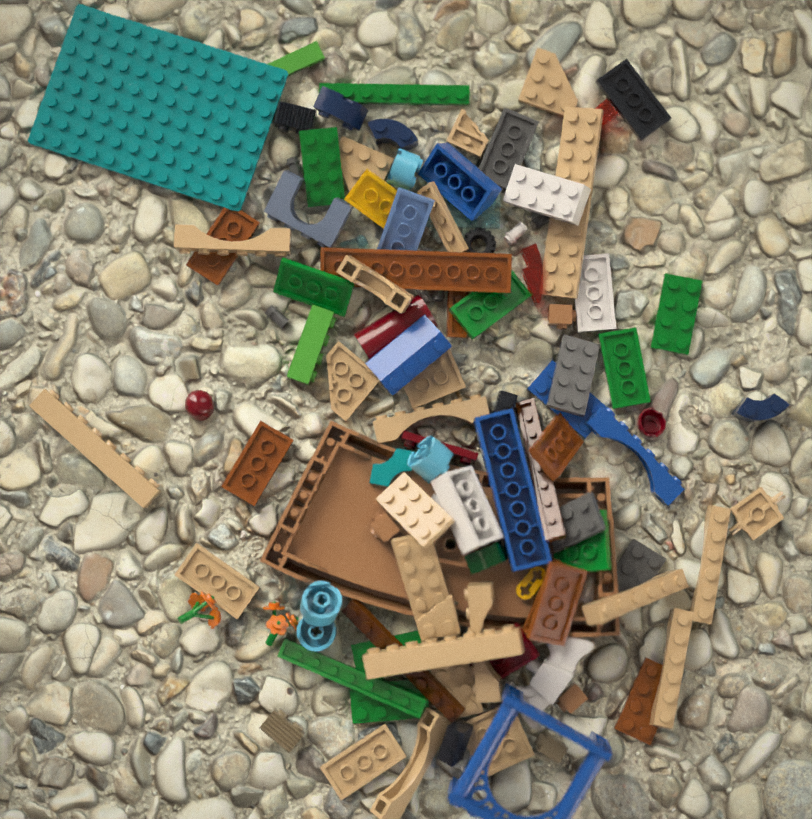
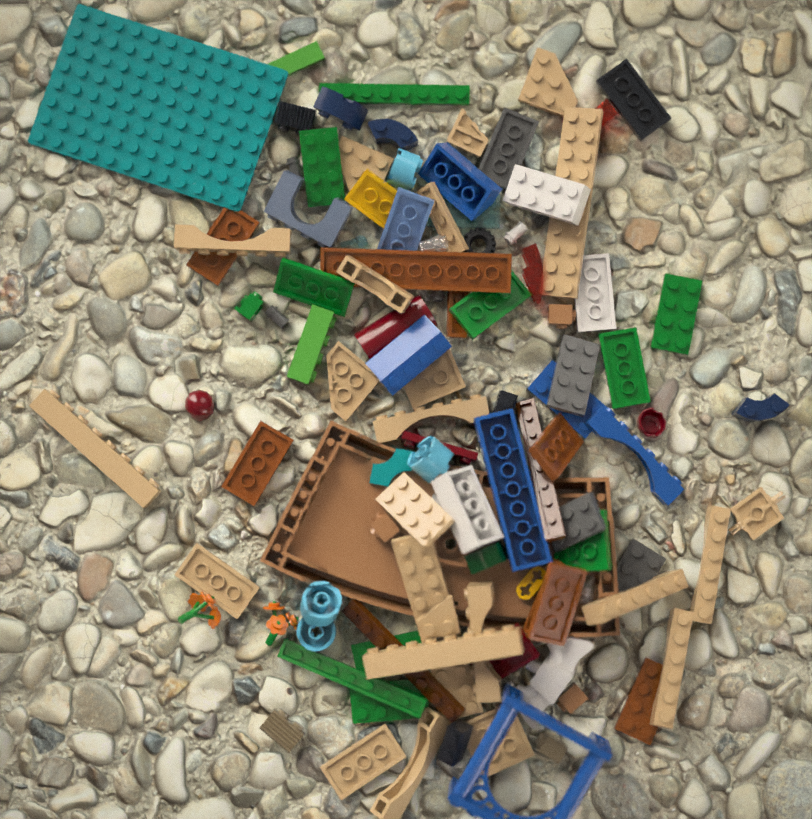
none -> green brick [234,291,265,323]
none -> clear cone [419,234,448,252]

